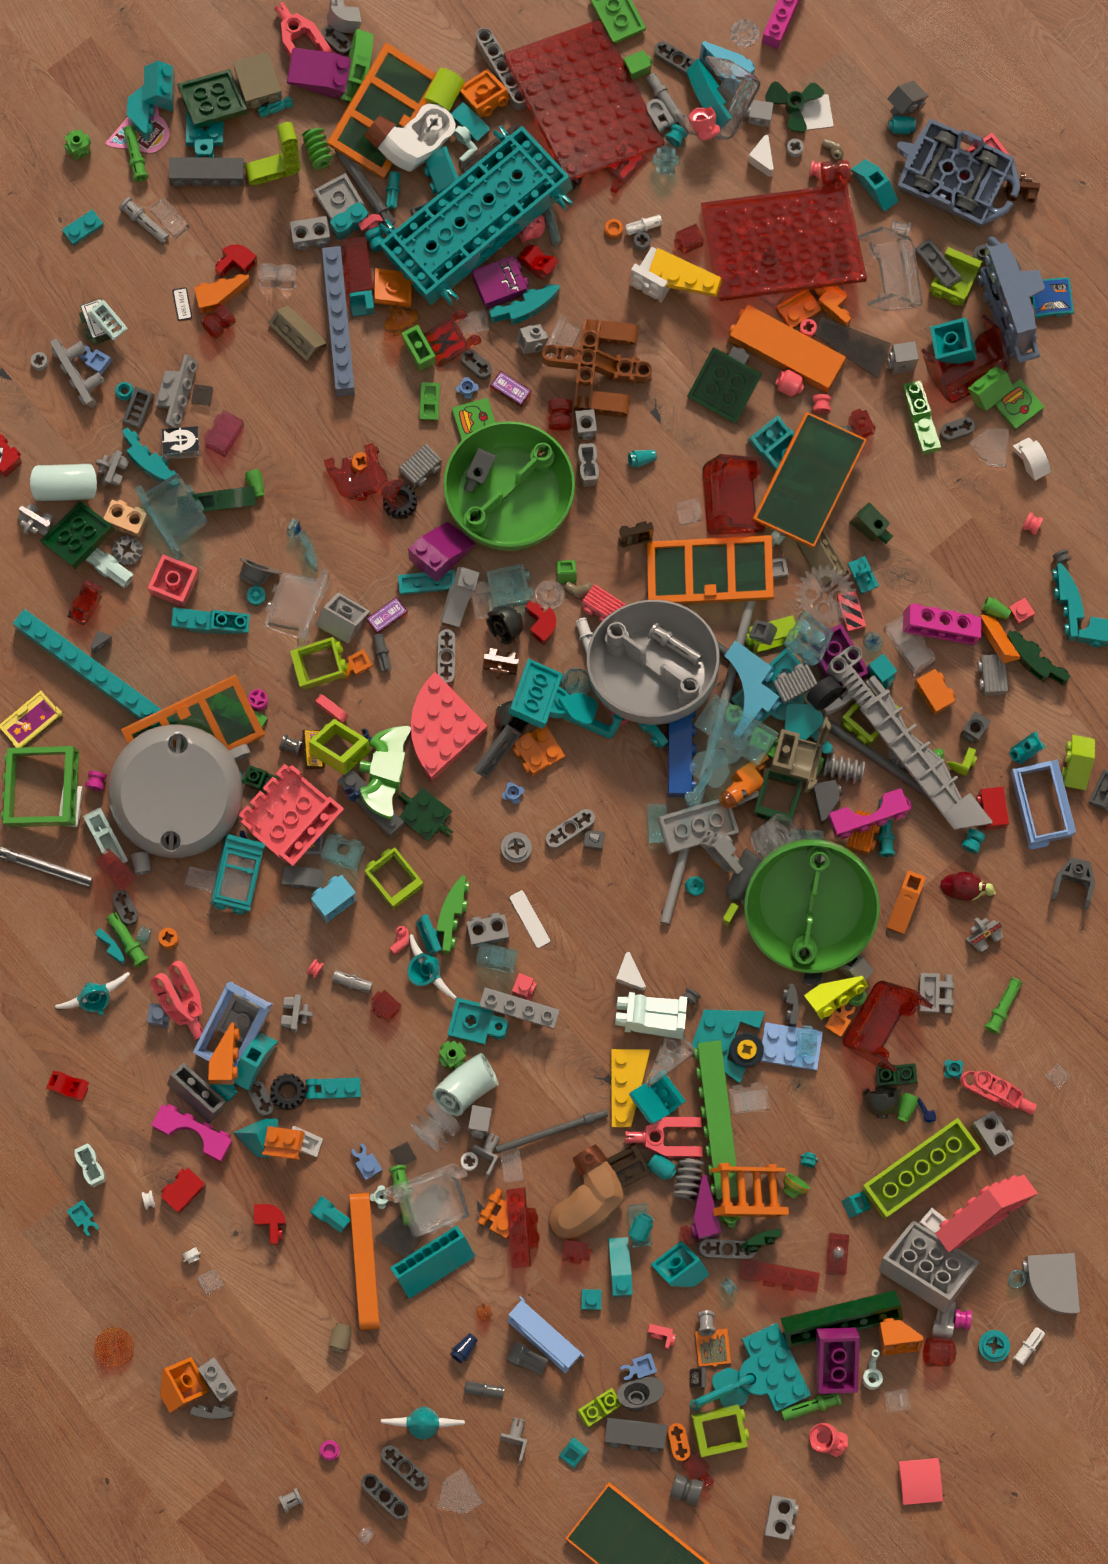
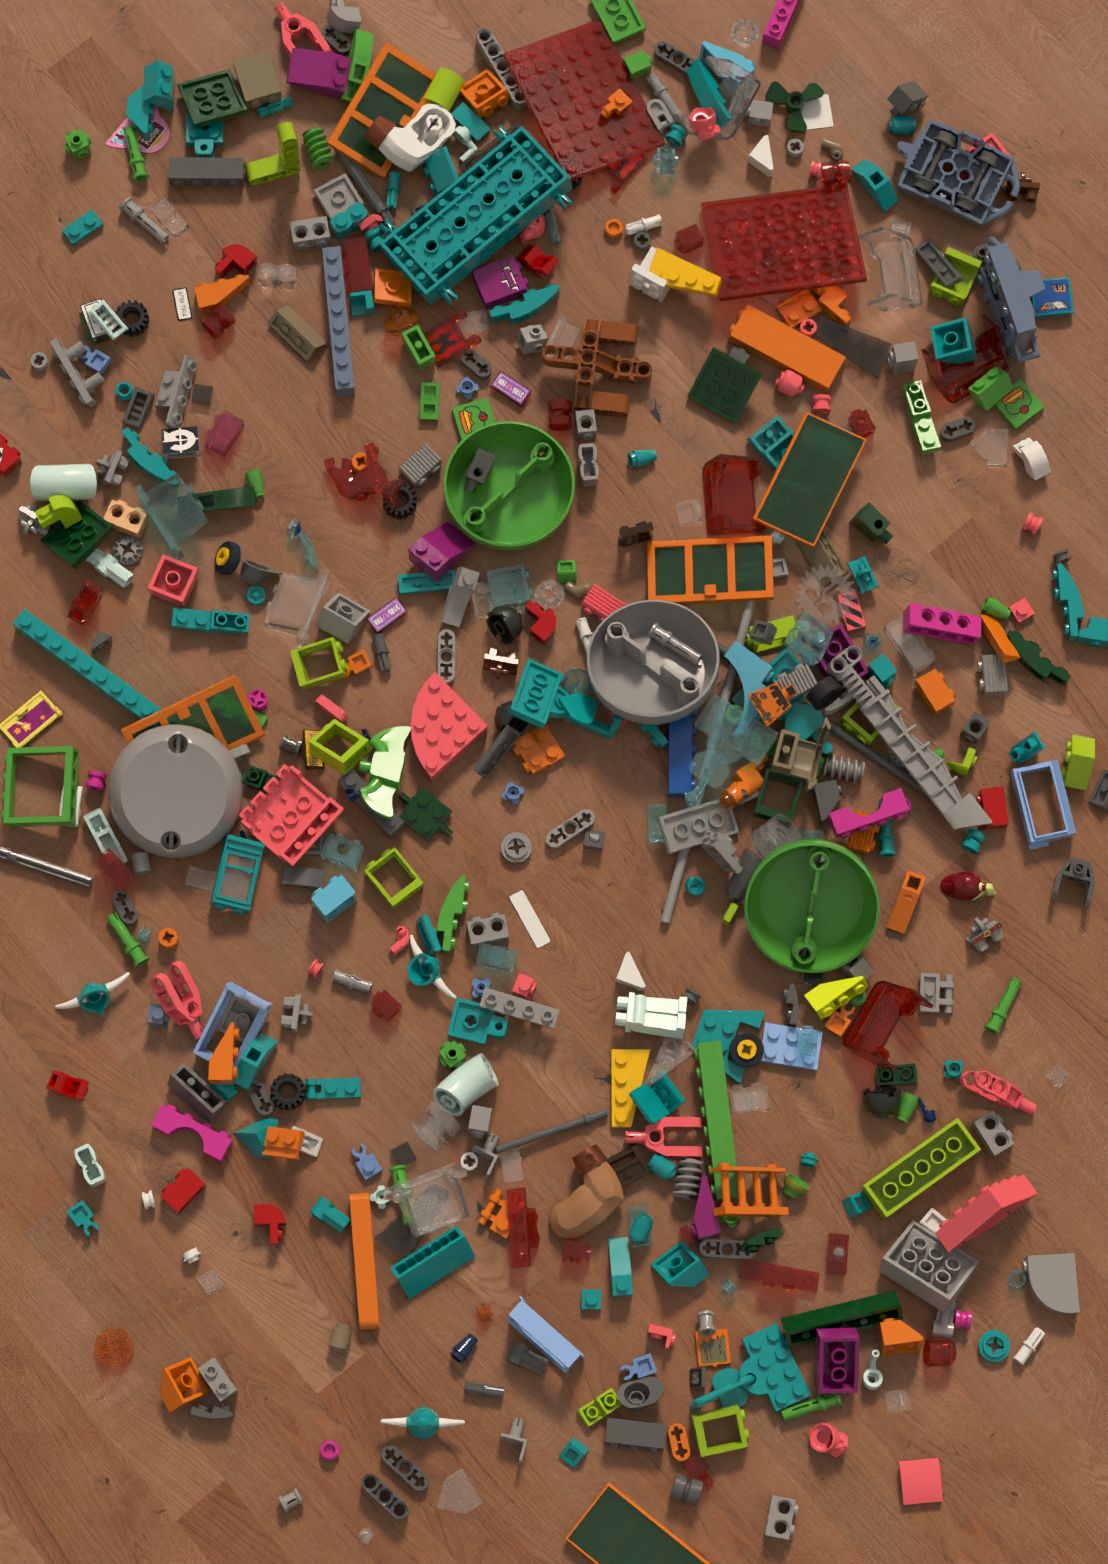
teal slope [95,928,126,965] -> none
none -> lime brick [35,495,82,528]
none -> black tyre [115,300,149,337]
none -> black wheel [214,541,241,575]
none -> medium blue plate [472,978,491,998]
none -> orange plate [601,88,632,118]
none -> torso [748,683,798,727]

